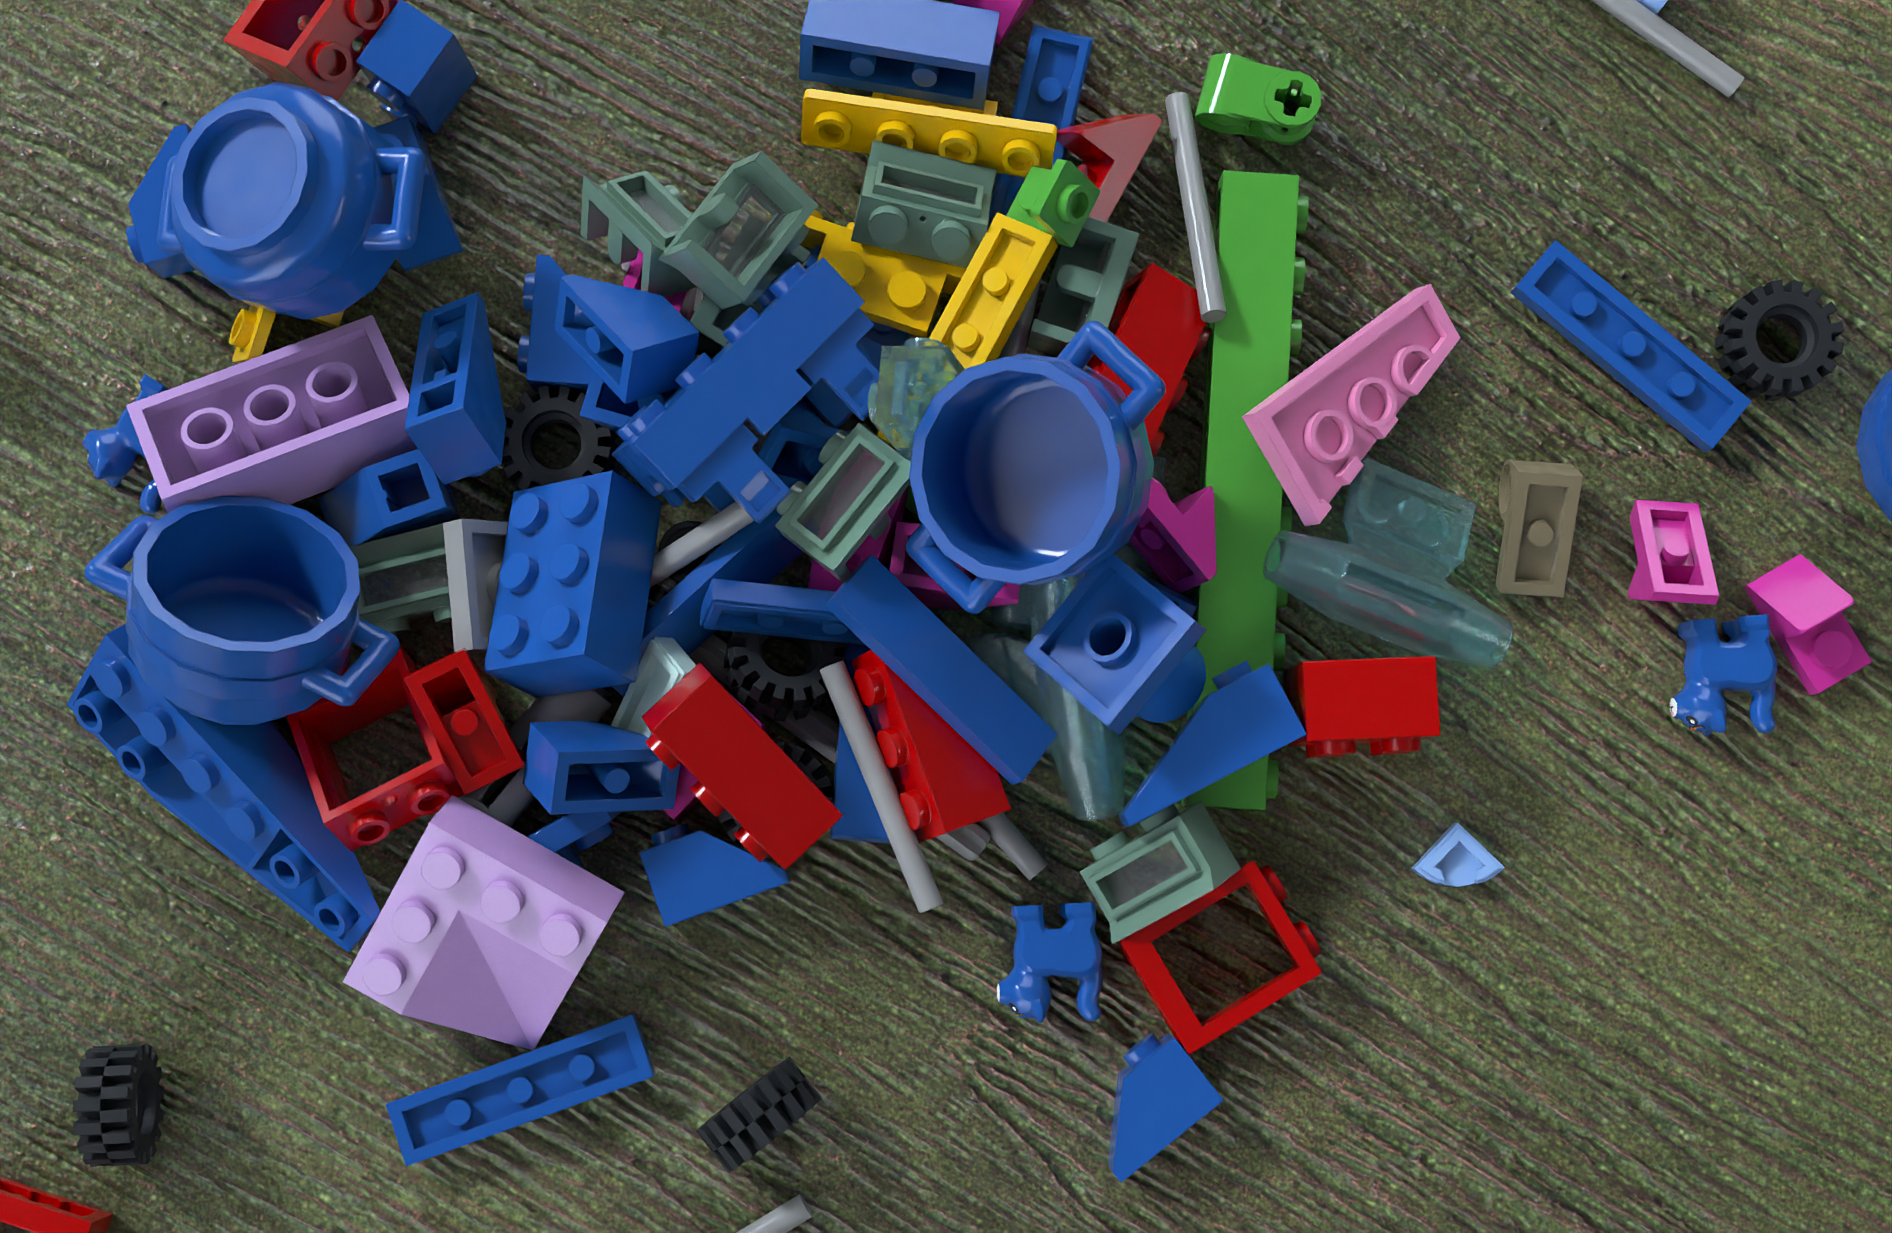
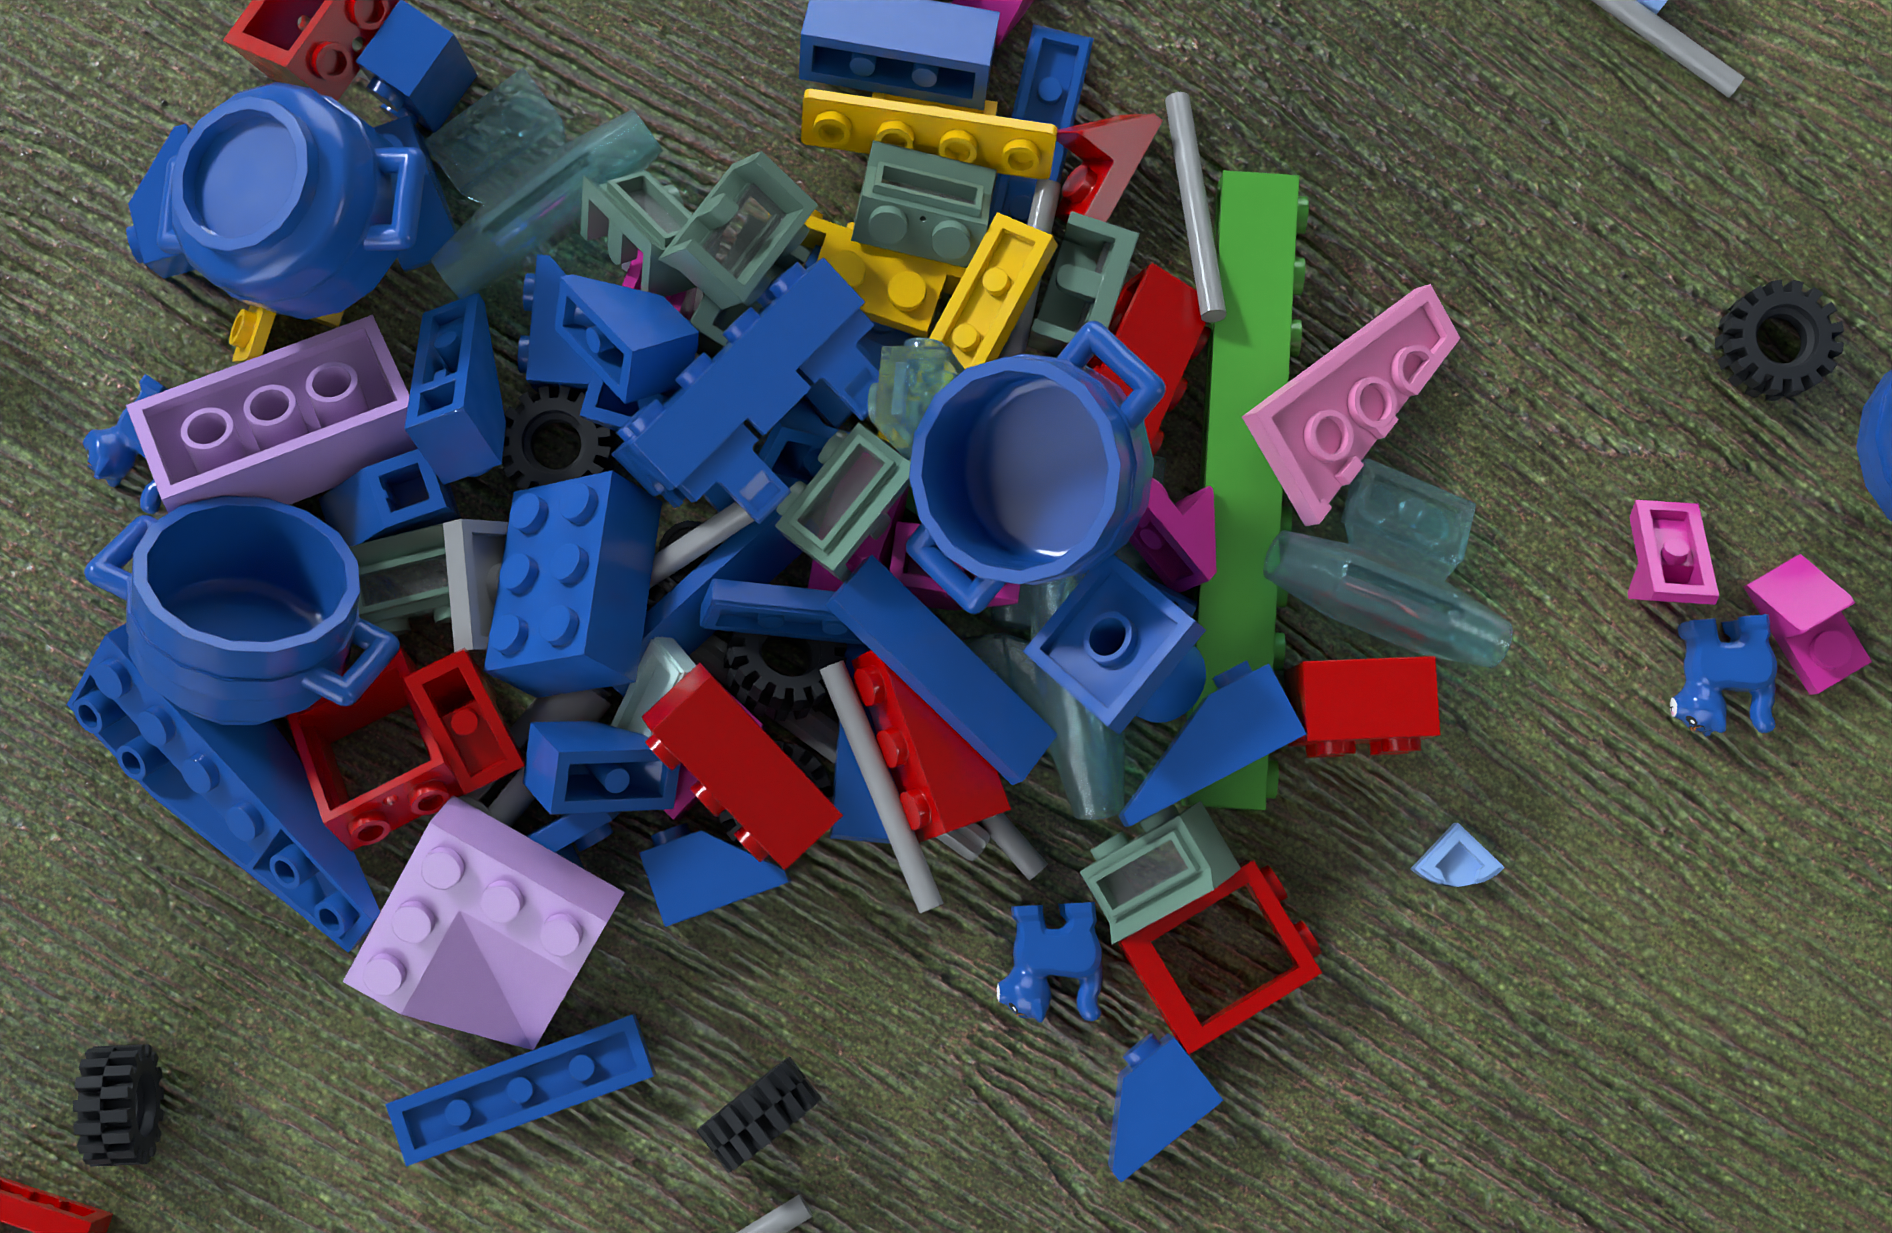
bright green bracket [1006,159,1101,247] -> none
bright green piece [1195,54,1321,145] -> none
dark tan plate [1495,459,1583,598] -> none
blue plate [1510,240,1752,453] -> none
none -> clear light blue plate [423,67,663,300]

